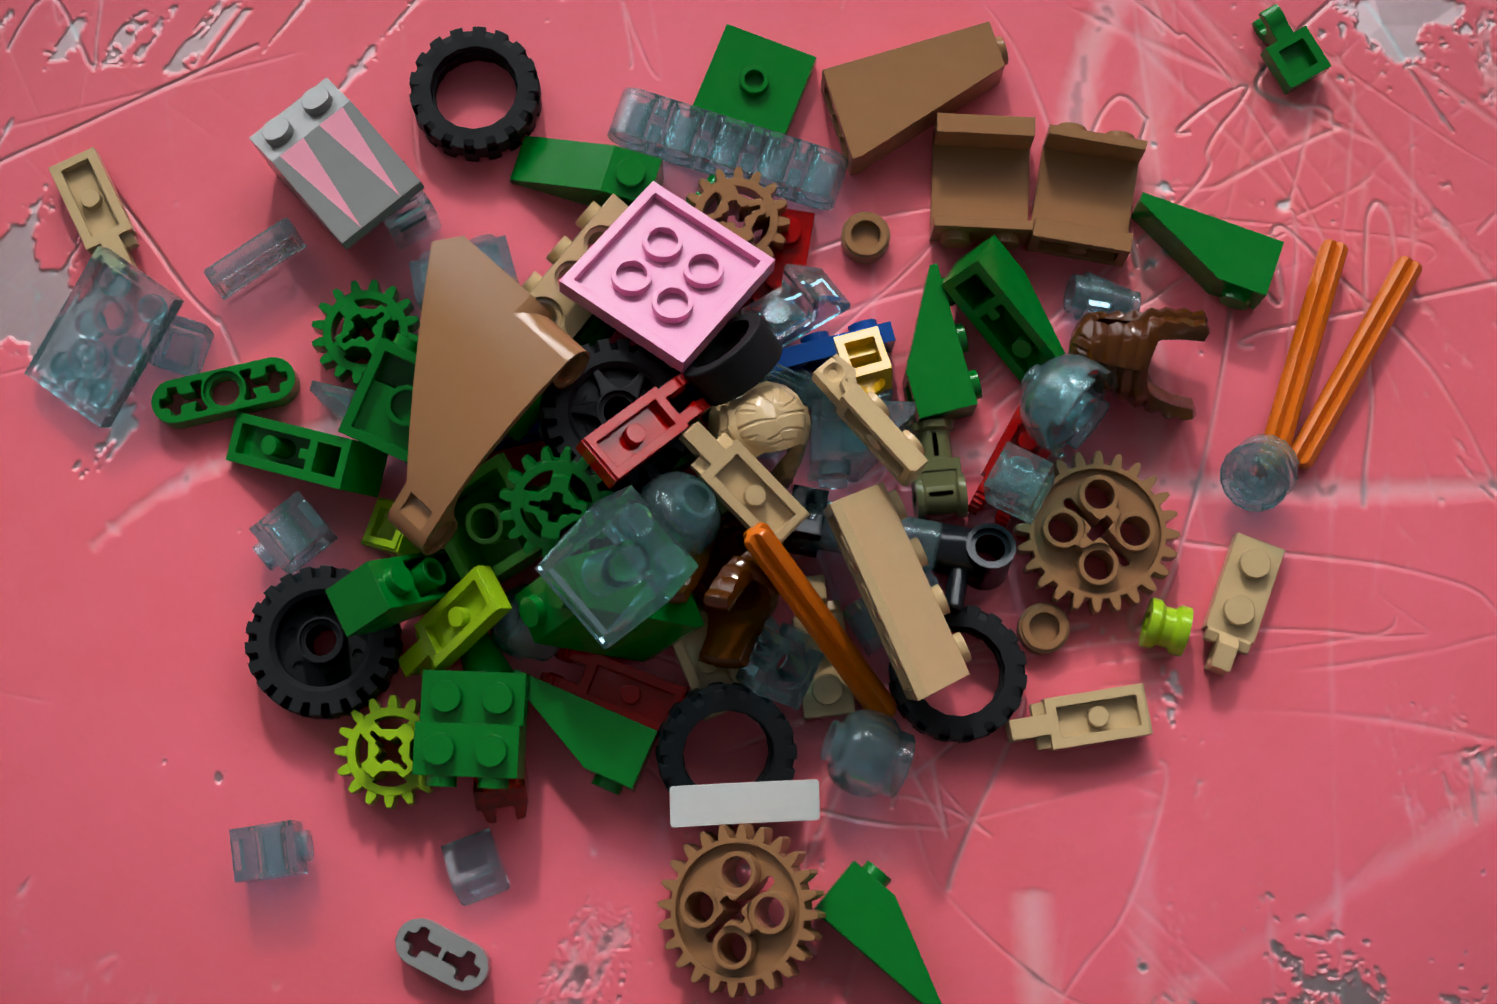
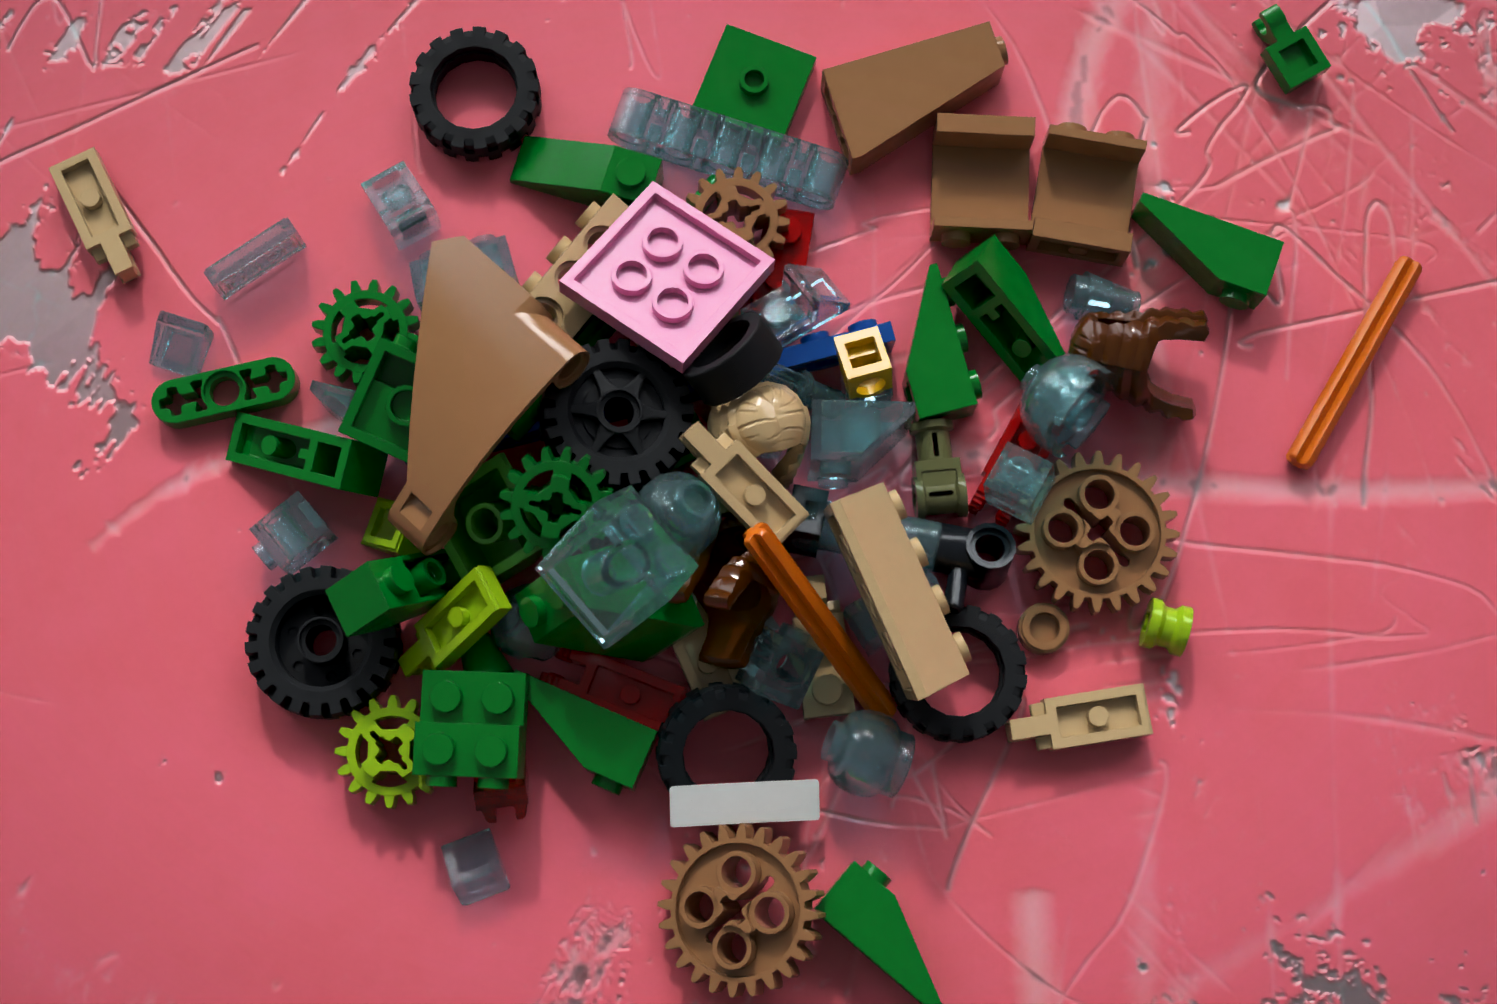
clear light blue plate [24,246,184,428] -> none
clear light blue brick [229,820,314,883] -> none
light grey slope [249,77,425,250] -> none
light grey beam [395,918,491,991] -> none
hinge [575,373,711,489] -> none
tan hinge [811,353,928,487] -> none
medium nougat tile [841,212,890,264] -> none
tan hinge [1202,532,1285,676] -> none
clear light blue wheel [1220,434,1299,512] -> none
orange axle [1256,239,1348,471] -> none

